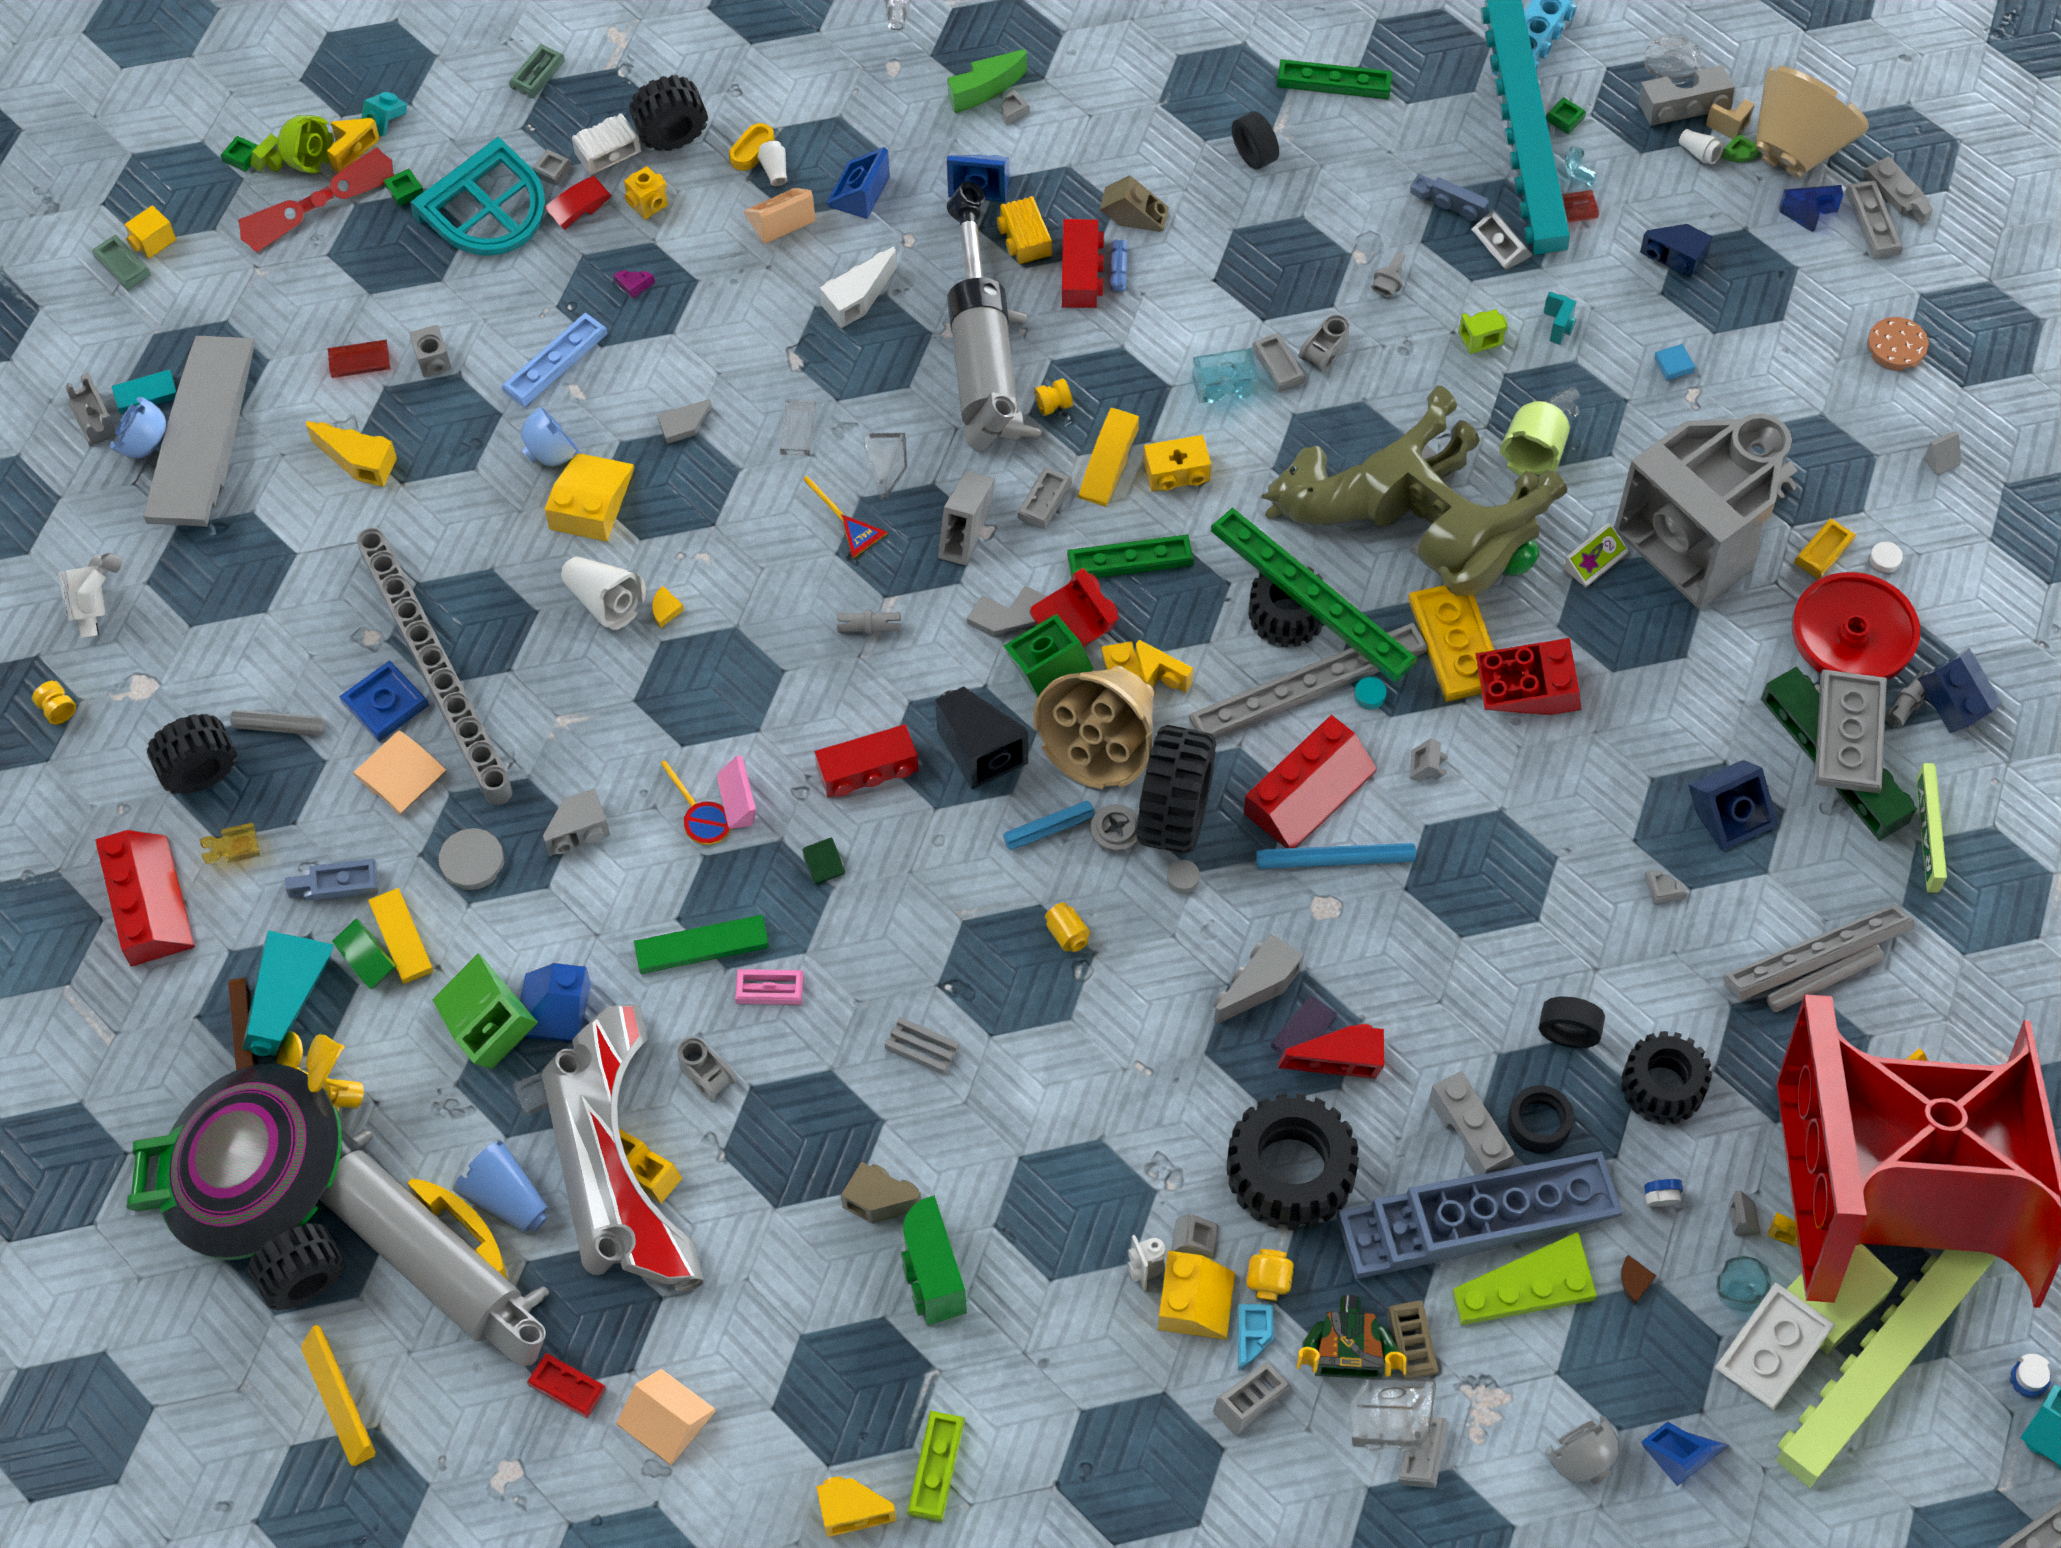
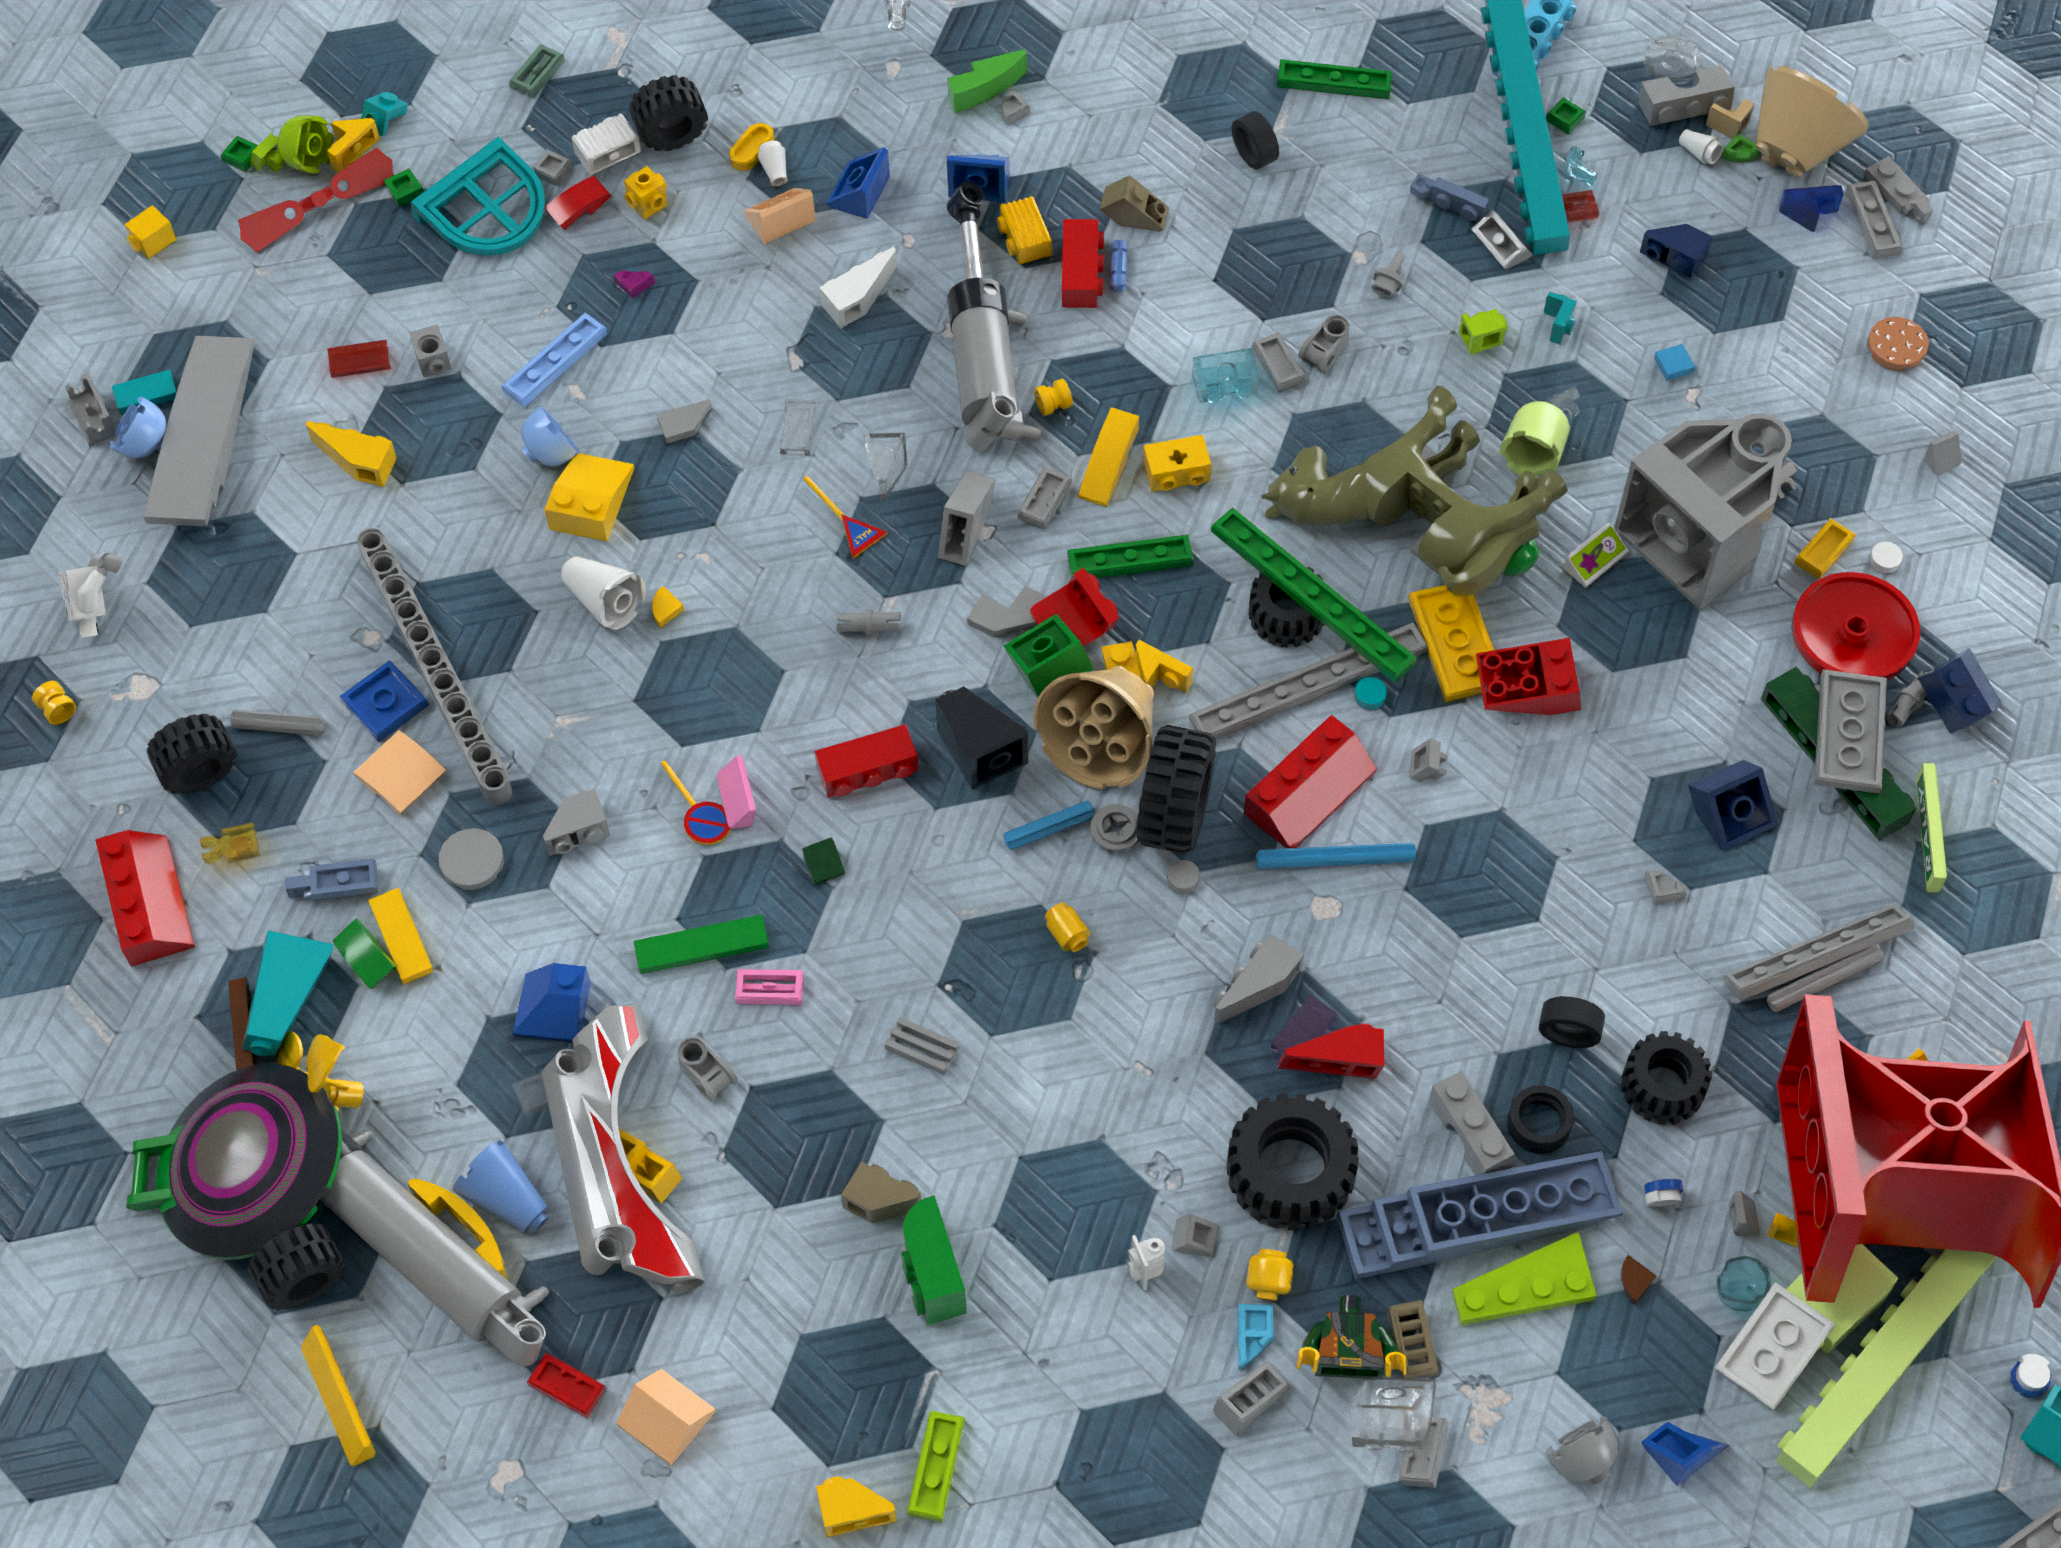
sand green tile [92,234,151,291] -> none
bright green slope [432,953,538,1069] -> none
yellow slope [1158,1251,1235,1340] -> none

